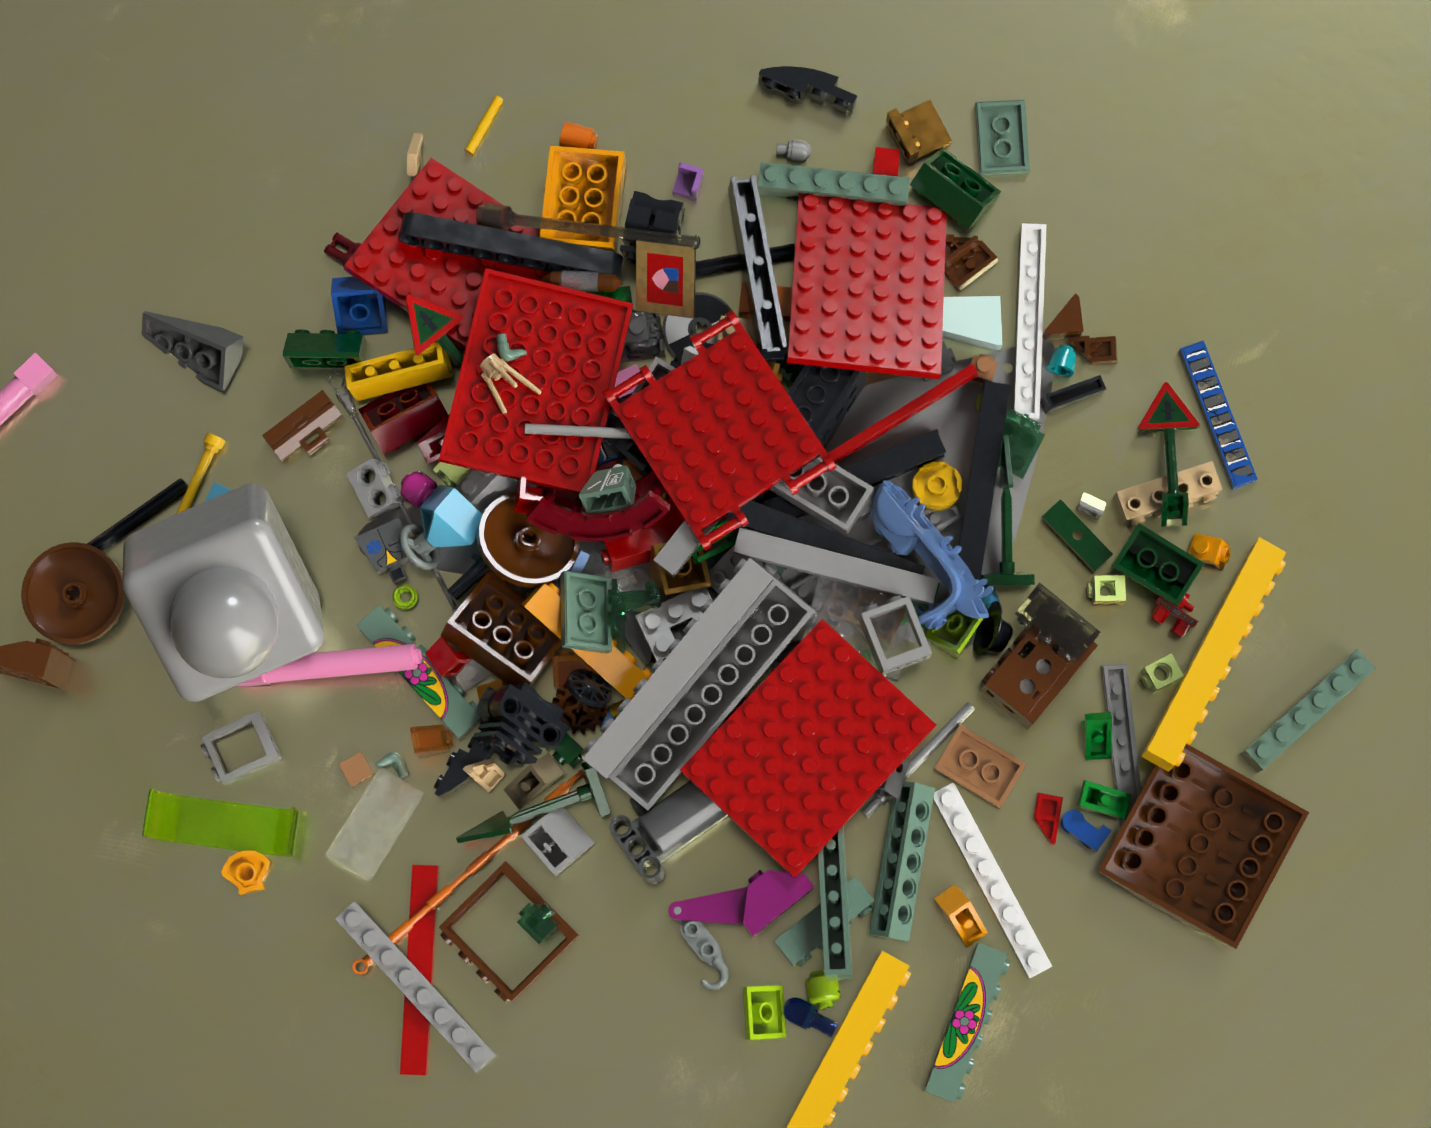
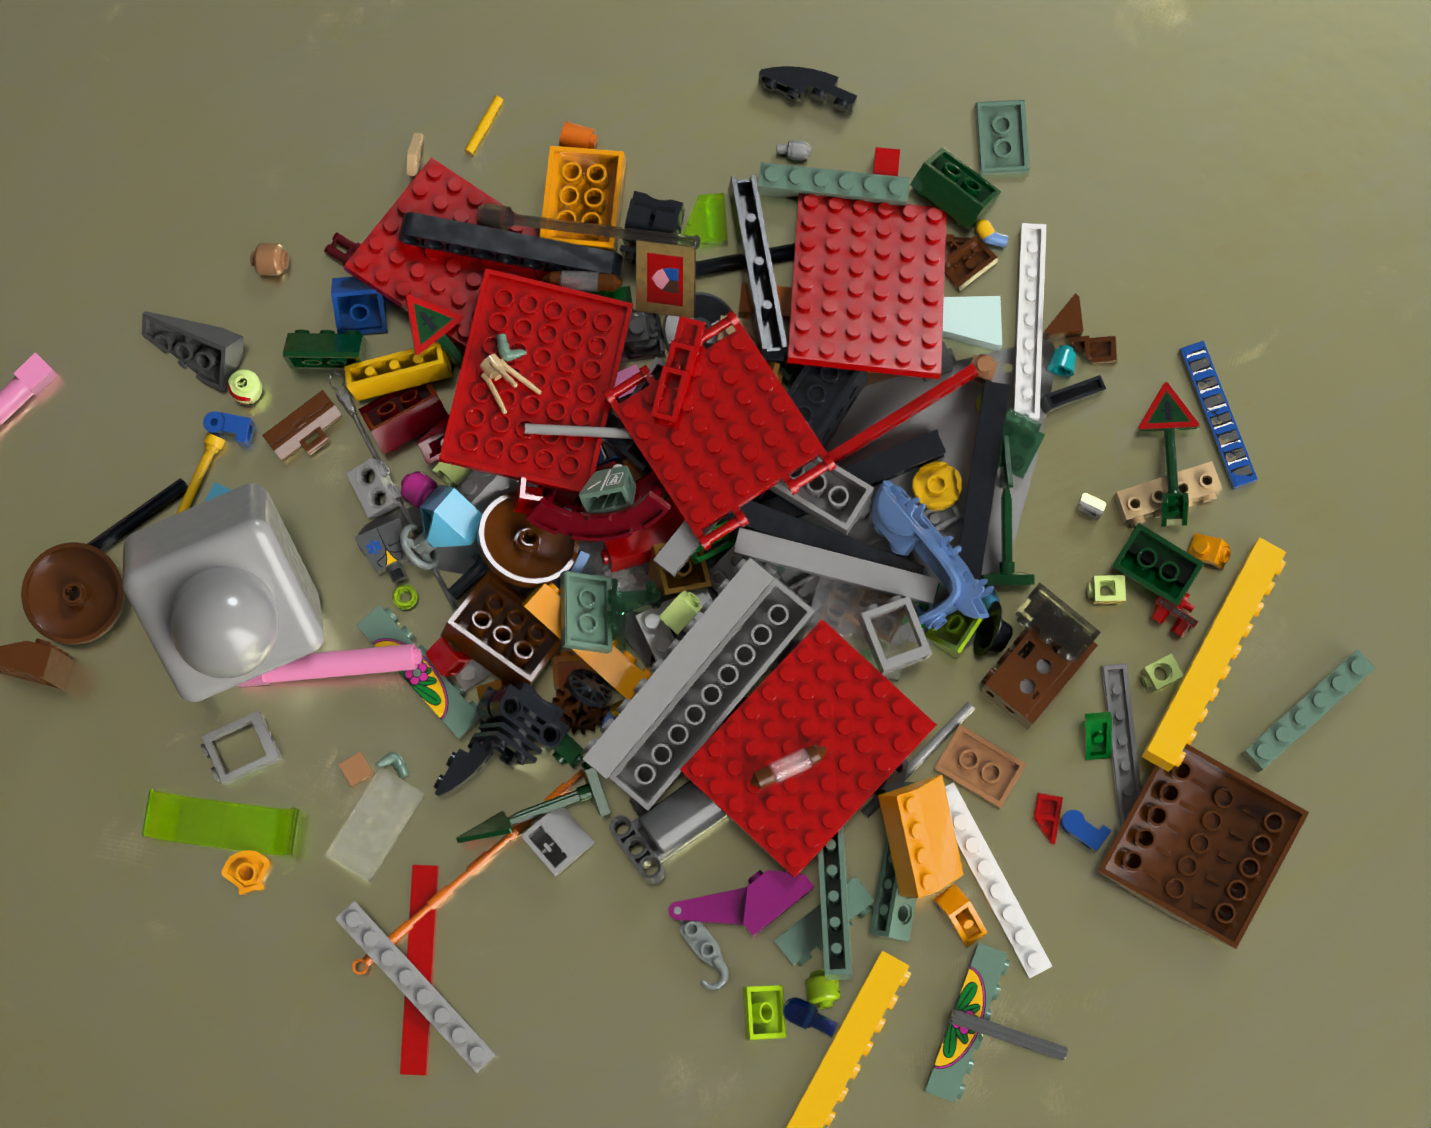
clear orange slope [410,724,453,758] -> none
reddish brown window [439,861,579,1002] -> none
tan tile [463,759,506,793] -> none
dark tan slope [504,753,564,810] -> none
clear green brick [517,902,561,944] -> none
medium lavender panel [672,163,704,201] -> none
pearl gold bracket [886,100,952,164] -> none
dark green tile [1041,499,1113,572] -> none
green slope [1078,780,1131,819] -> none
none -> blue leg [203,411,255,447]
none -> yellowish green head [227,369,263,405]
none -> medium nougat head [250,243,289,276]
none -> red slope [651,316,706,422]
none -> yellowish green brick [659,590,703,635]
none -> clear neon green wing [680,193,728,246]
none -> piece [750,745,827,789]
none -> light orange slope [878,775,964,898]
none -> dark grey axle [948,1009,1068,1060]
none -> arm [975,219,1008,248]

